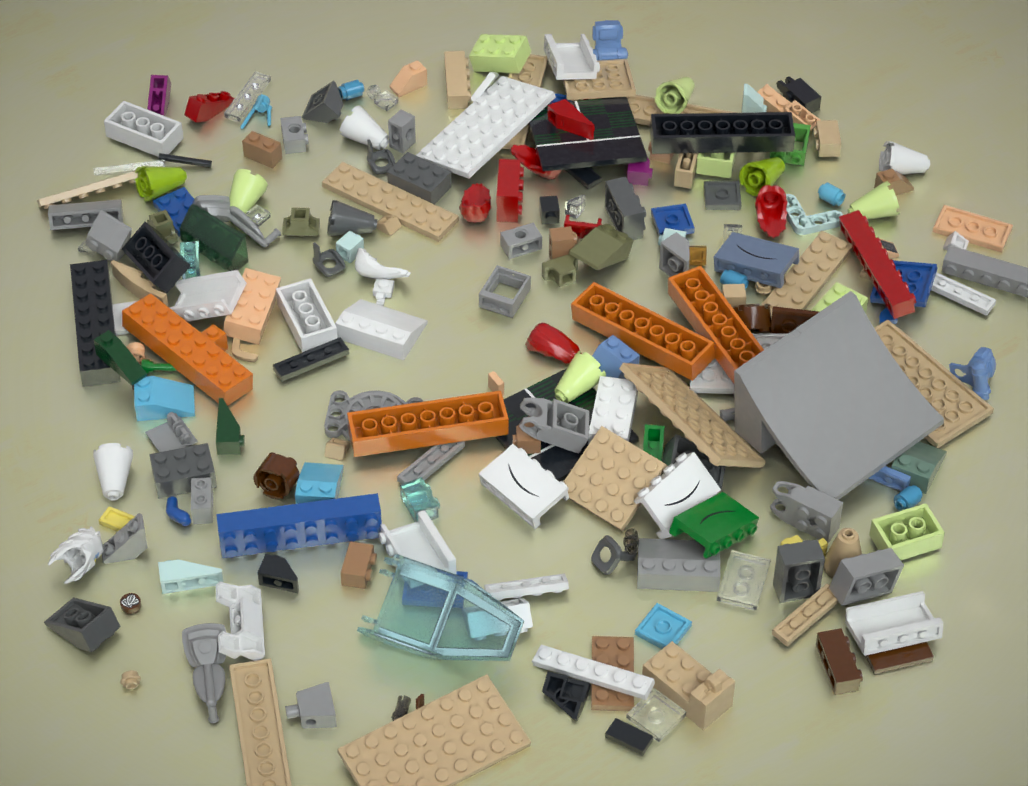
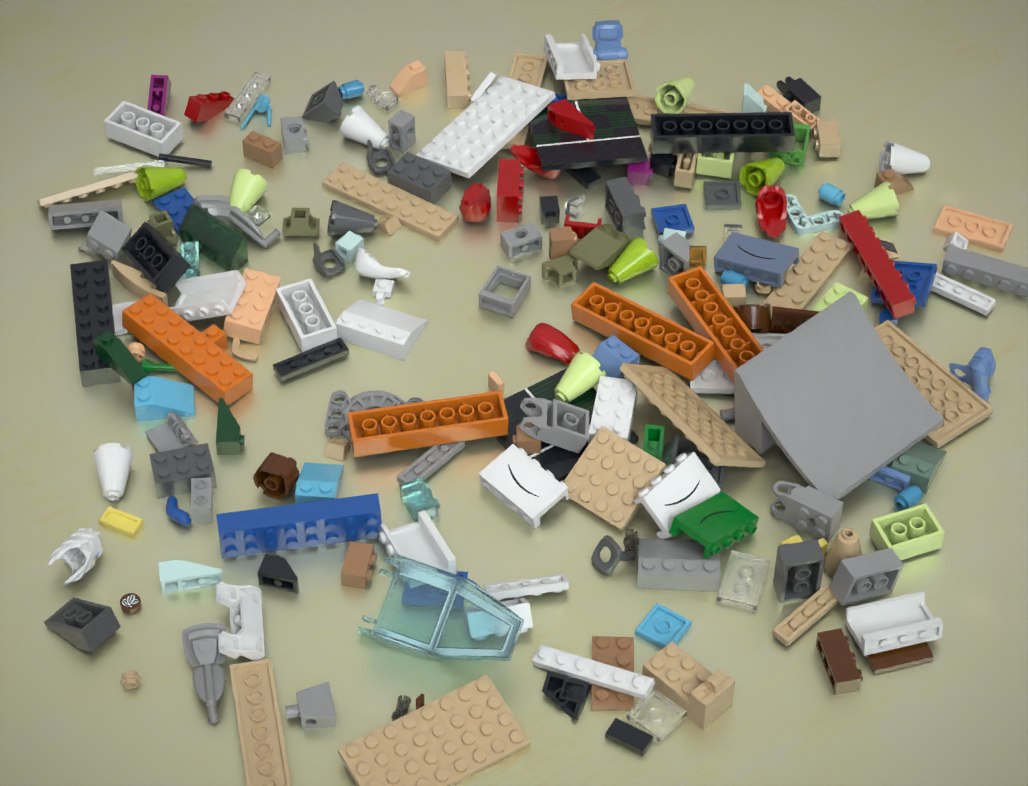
light grey slope [102,513,148,564] -> none
yellowish green brick [469,34,531,73] -> none
none -> lime cone [607,237,659,284]
none -> black brick [650,153,677,179]

